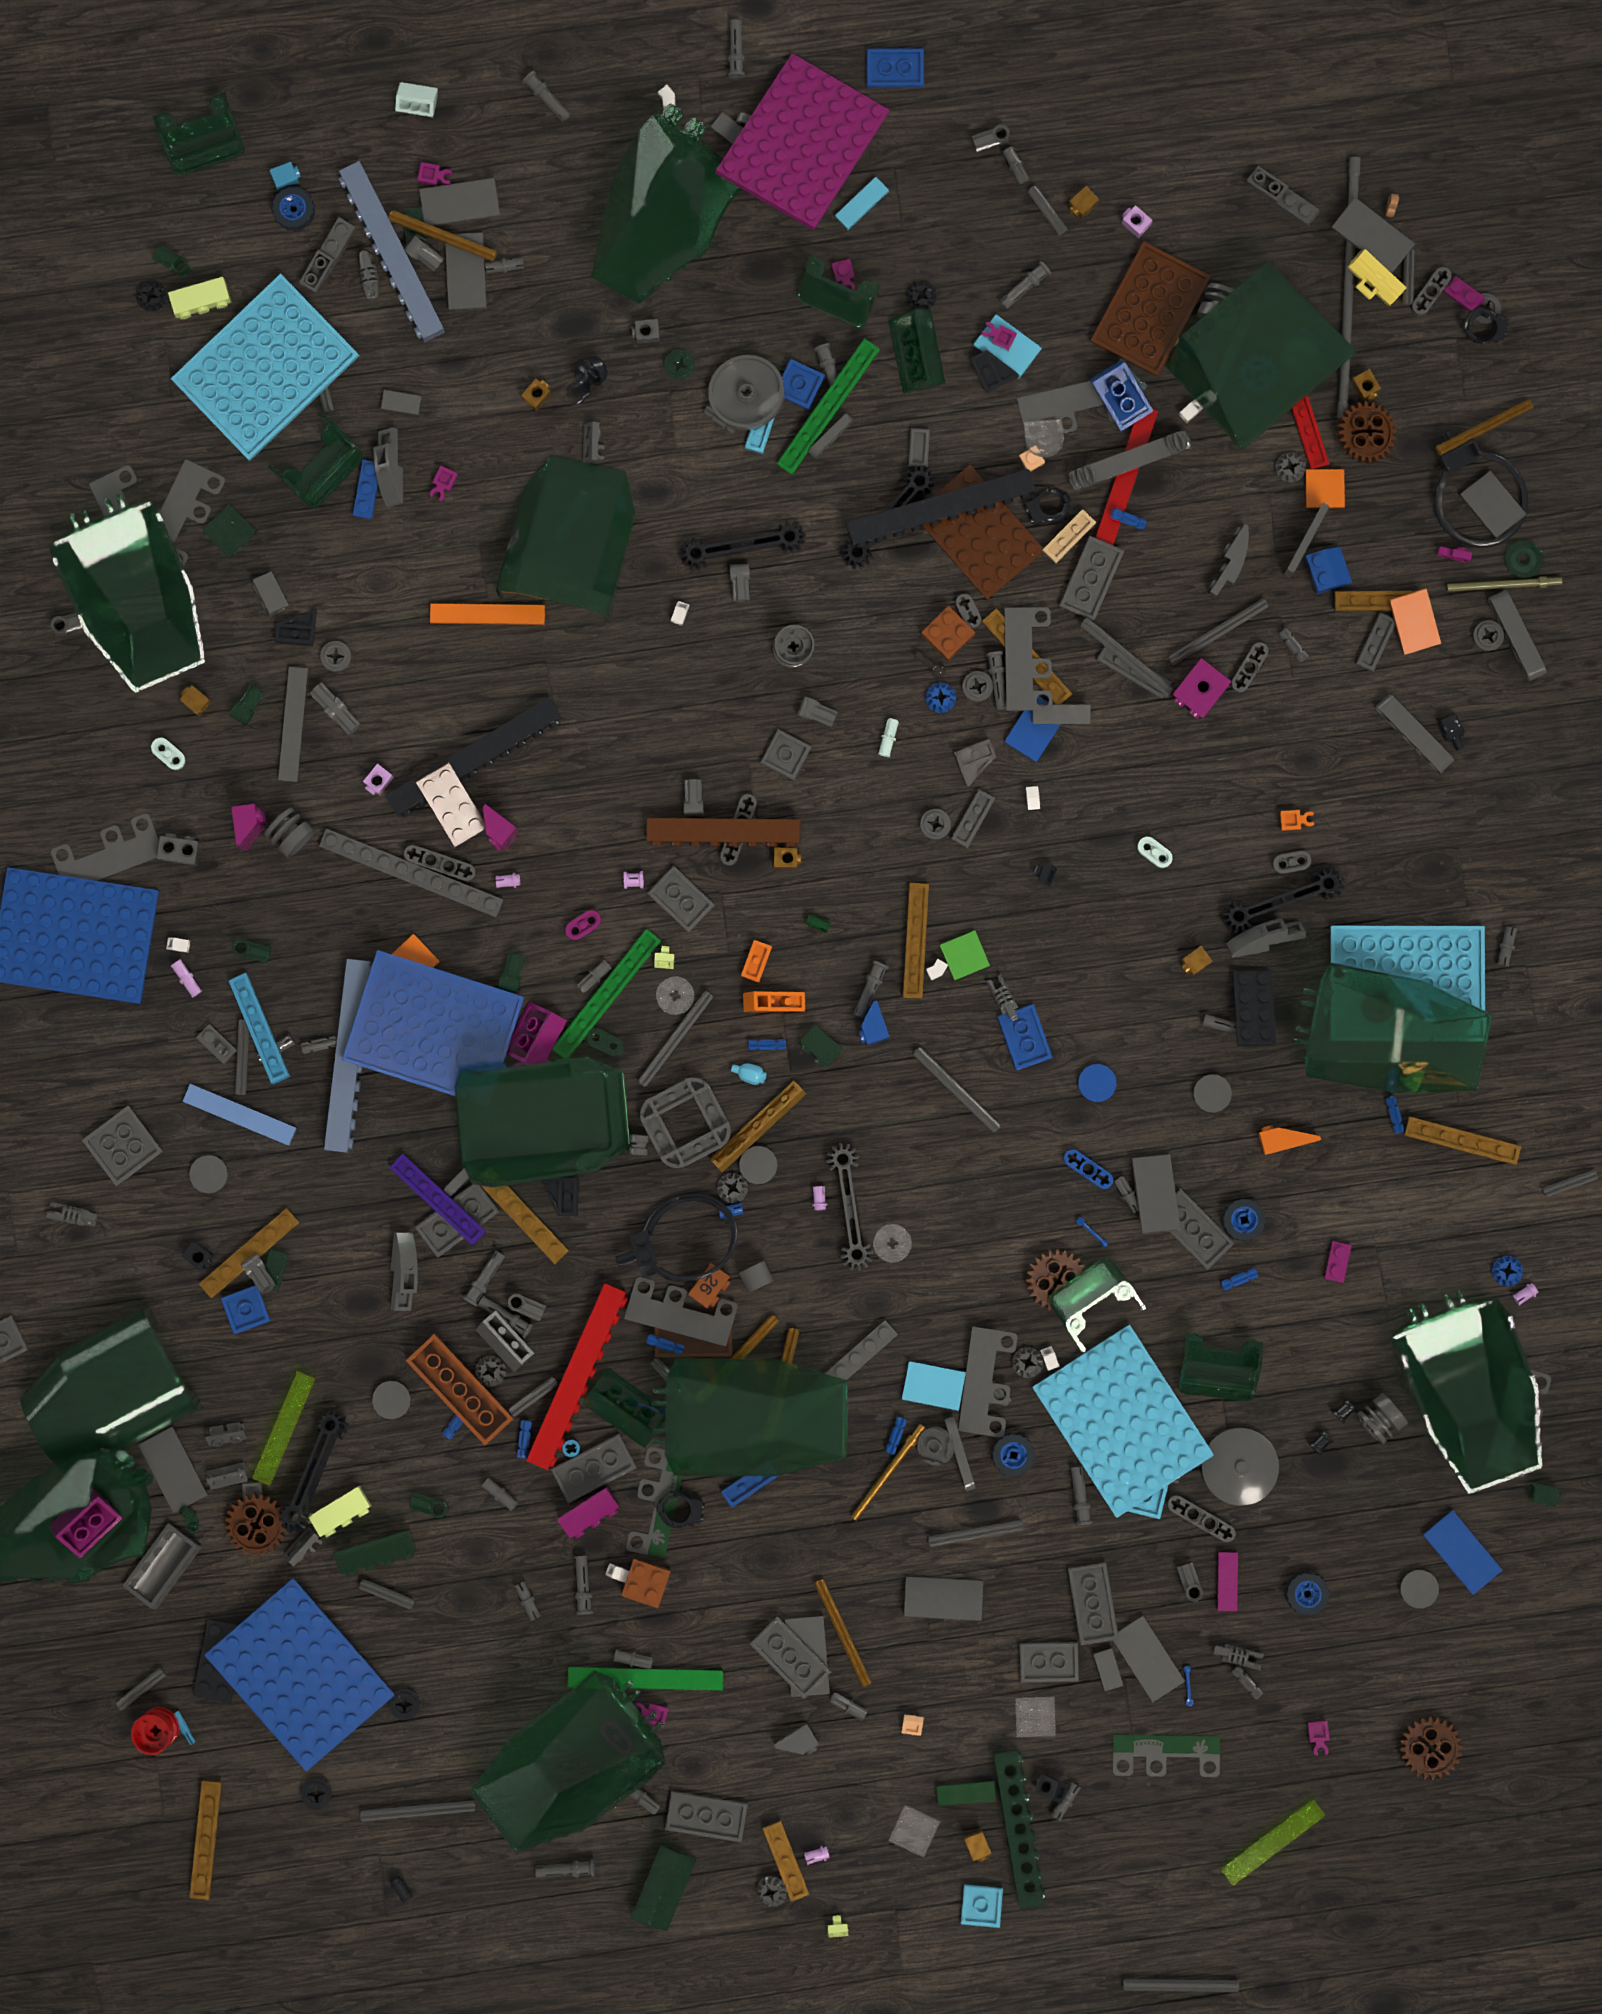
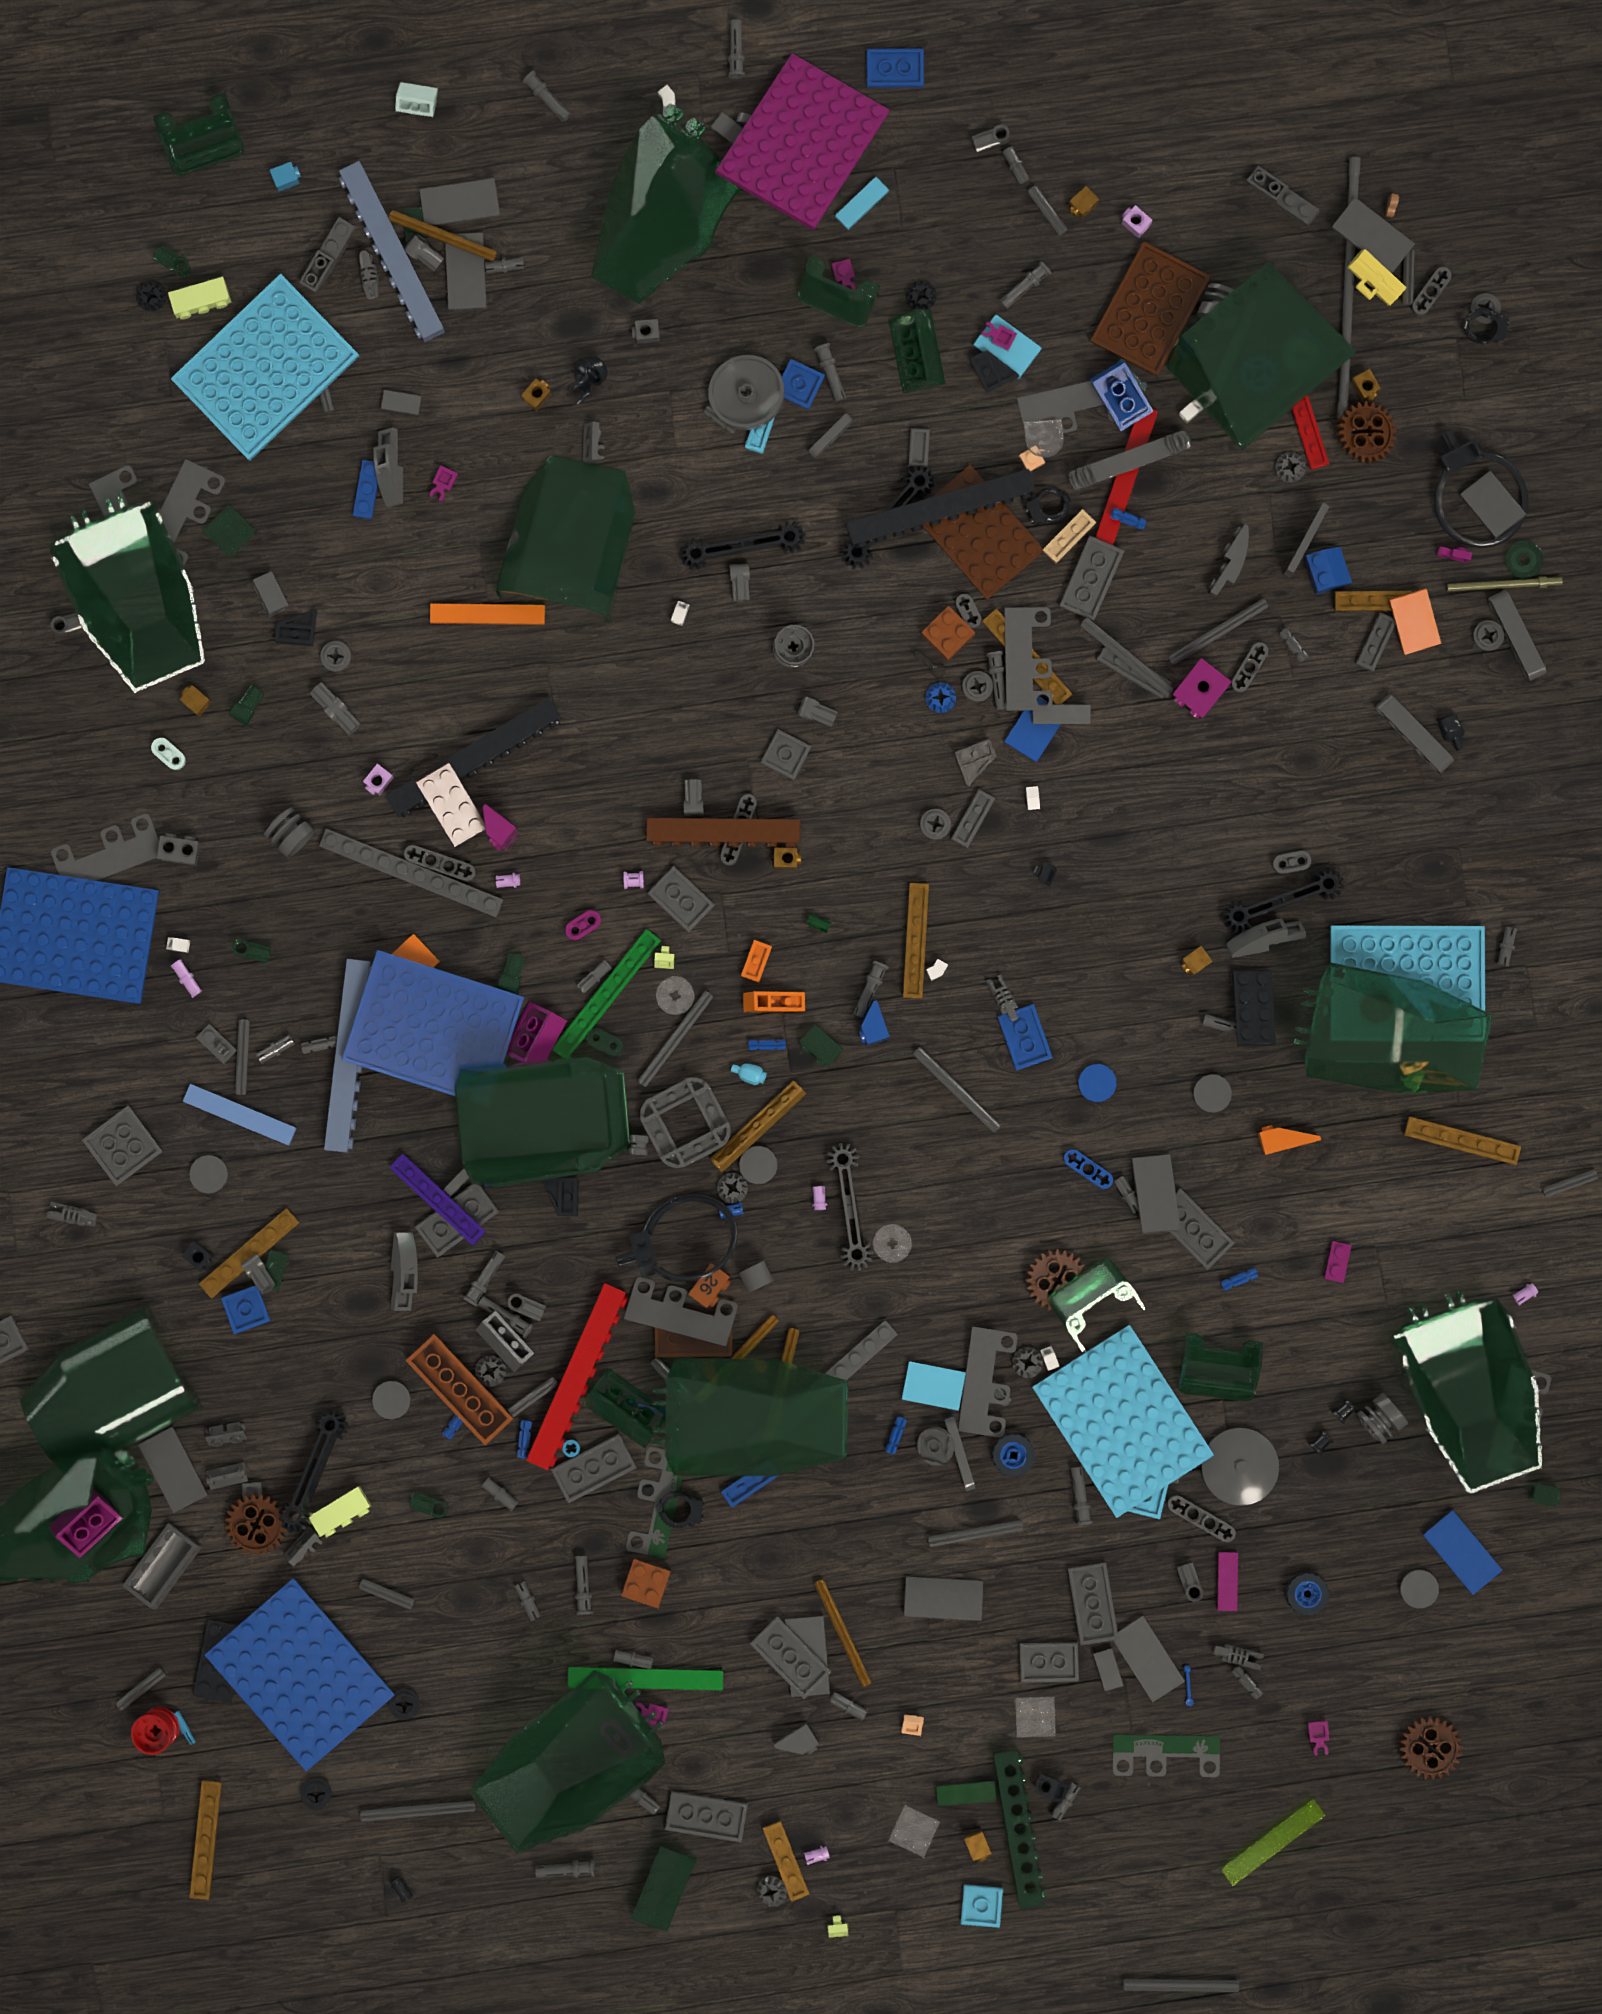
clear green arm [179,1505,199,1534] -> none
dark azure plate [229,973,291,1085] -> none
magenta slope [232,804,266,851] -> none
clear neon green plate [252,1371,316,1486] -> none
clear green windscreen [268,412,363,508] -> none
black wheel [272,187,315,231] -> none
dark grey tile [278,667,309,783] -> none
clear green slope [333,1529,417,1577] -> none
magenta plate [417,162,453,186] -> none
pearl gold plate [476,1167,569,1264] -> none
magenta slope [557,1487,620,1539] -> none
white piece [605,1563,630,1583] -> none
blue axle [647,1335,684,1355] -> none
clear green gear [664,350,695,380] -> none
green tile [776,338,880,475] -> none
pearl gold bar [851,1424,926,1521] -> none
light aqua axle [878,718,899,757] -> none
bright green tile [940,931,990,981] -> none
blue hinge [1076,1217,1108,1247] -> none
light aqua plate [1137,837,1172,868] -> none
black wheel [1222,1199,1266,1241] -> none
orange plate [1280,810,1314,831] -> none
orange tile [1305,469,1345,509] -> none
blue axle [1385,1096,1405,1134] -> none
pearl gold axle [1436,399,1533,455] -> none
magenta plate [1443,276,1485,312] -> none
blue gear [1492,1256,1523,1287] -> none

